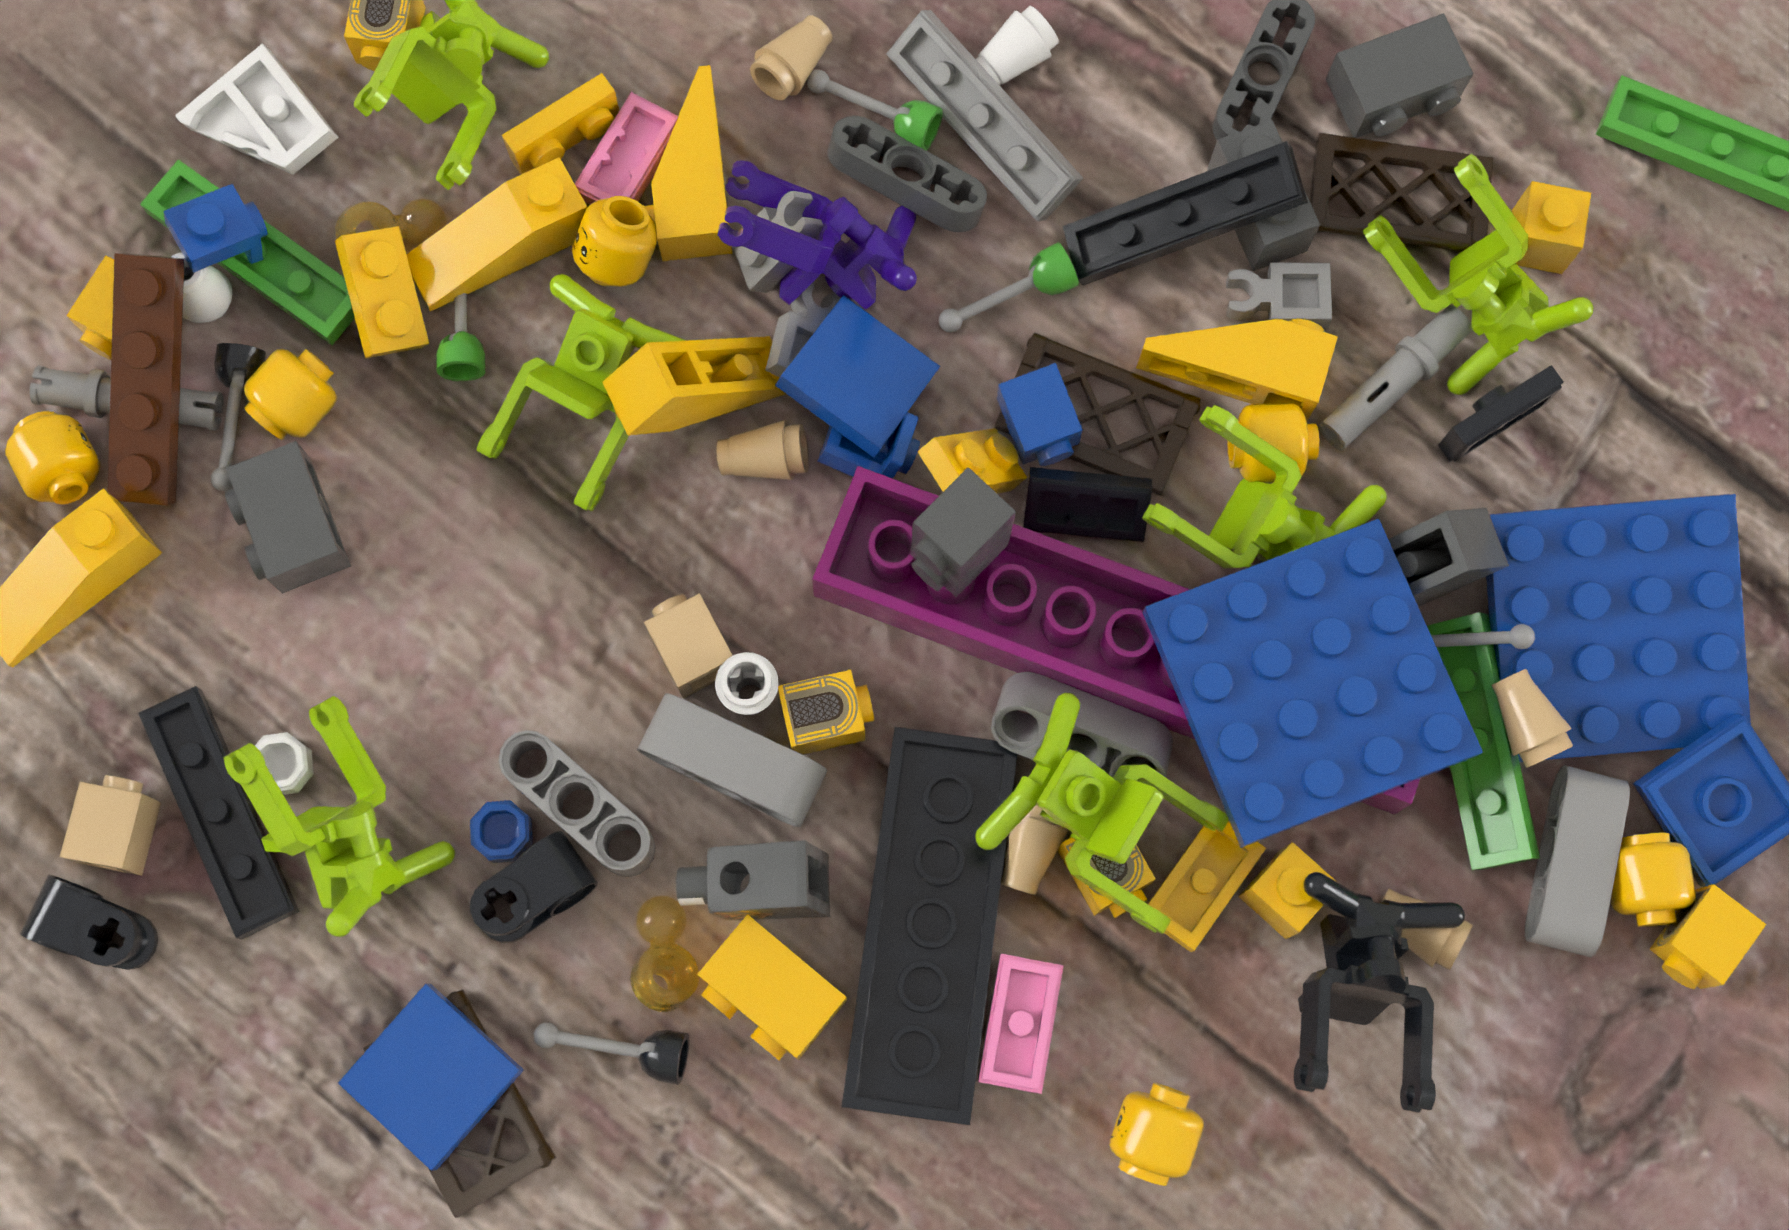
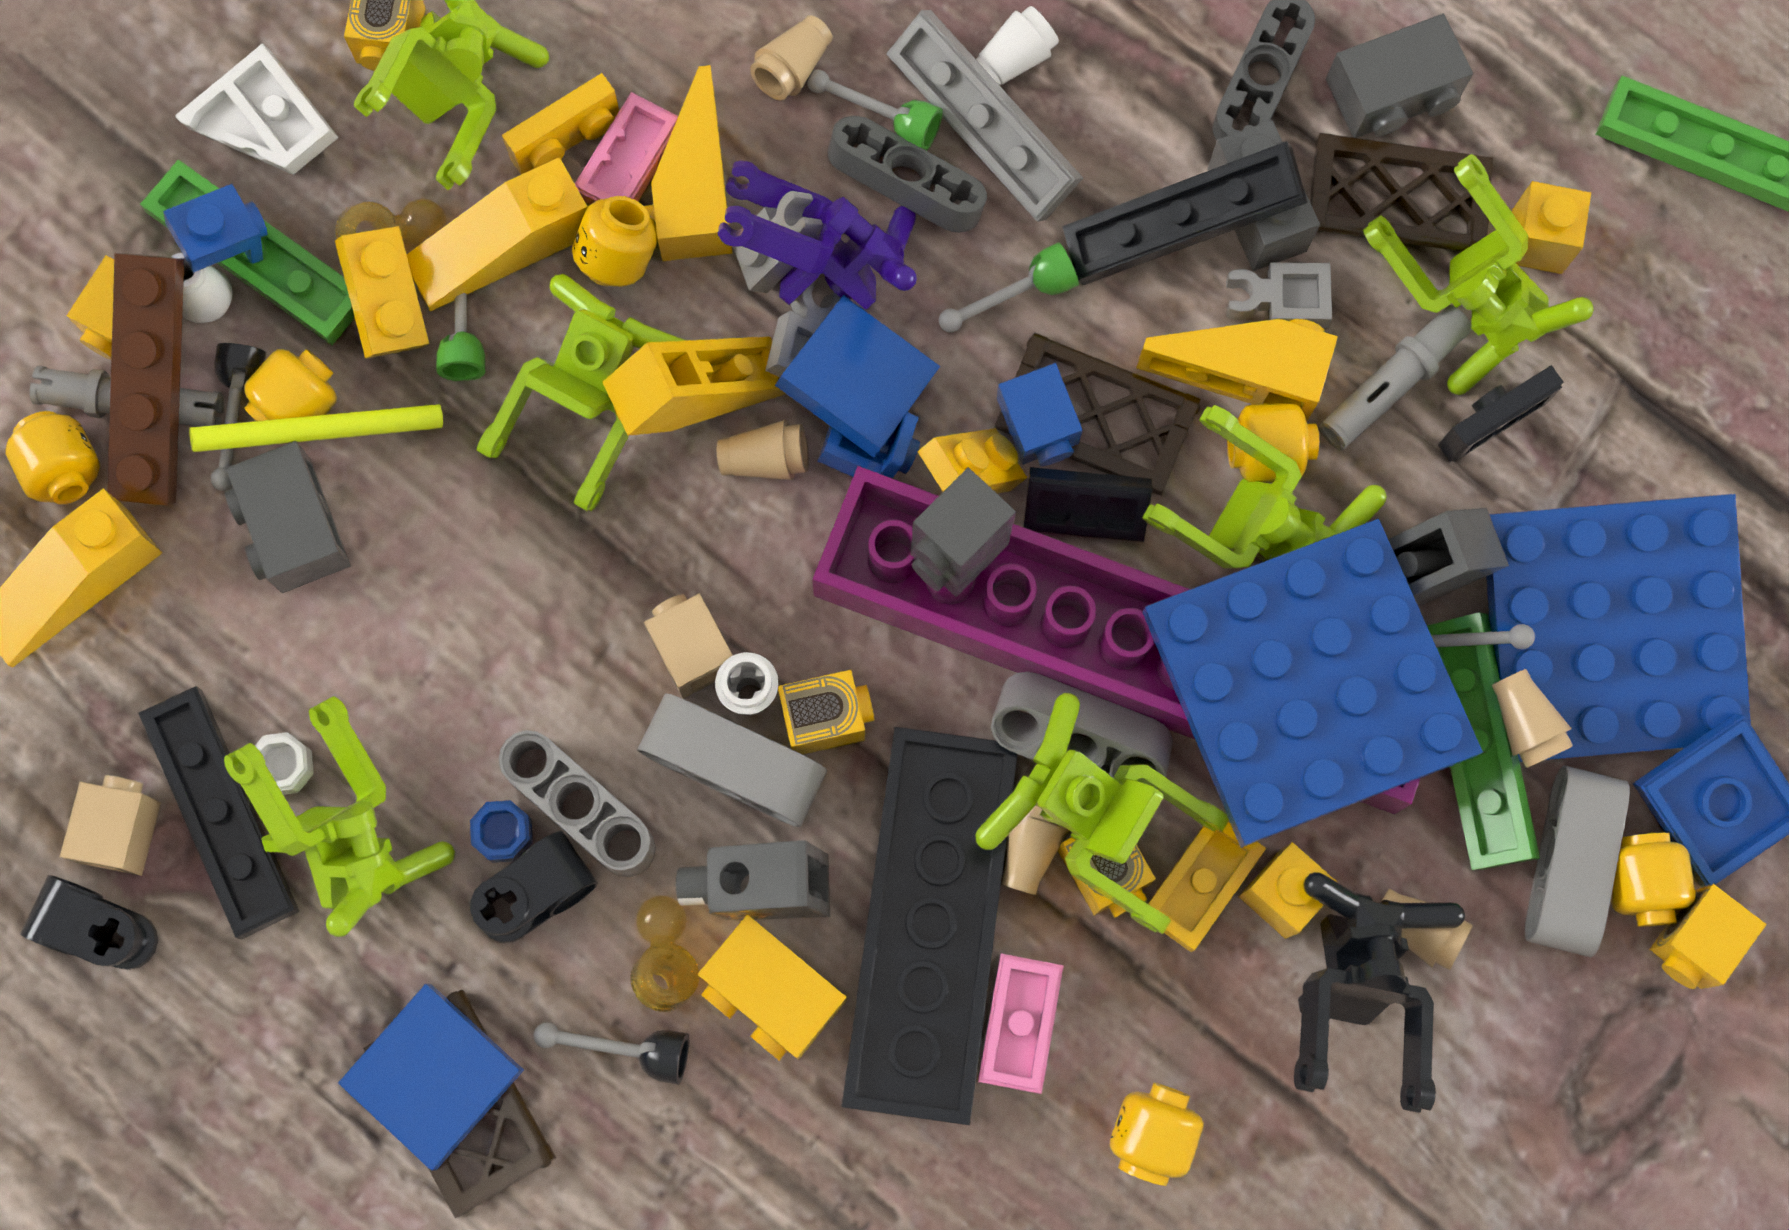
none -> neon yellow bar [189,404,443,452]

